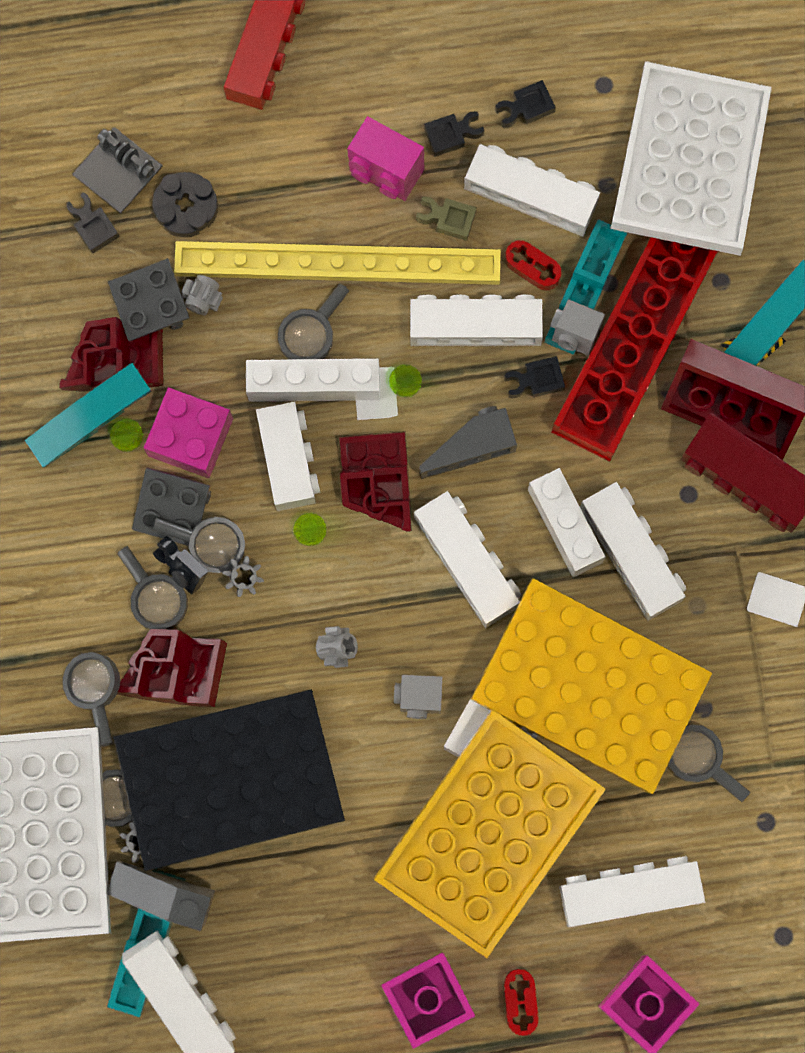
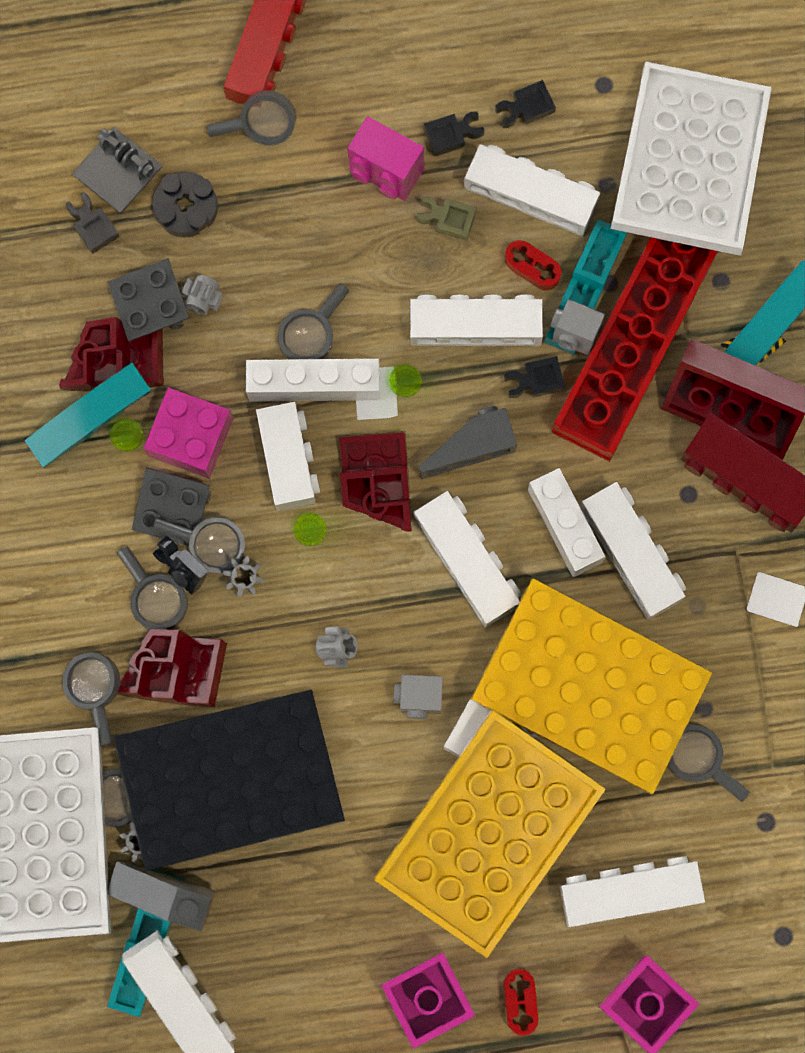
light yellow plate [174,241,501,285] -> none
none -> piece [207,90,297,145]

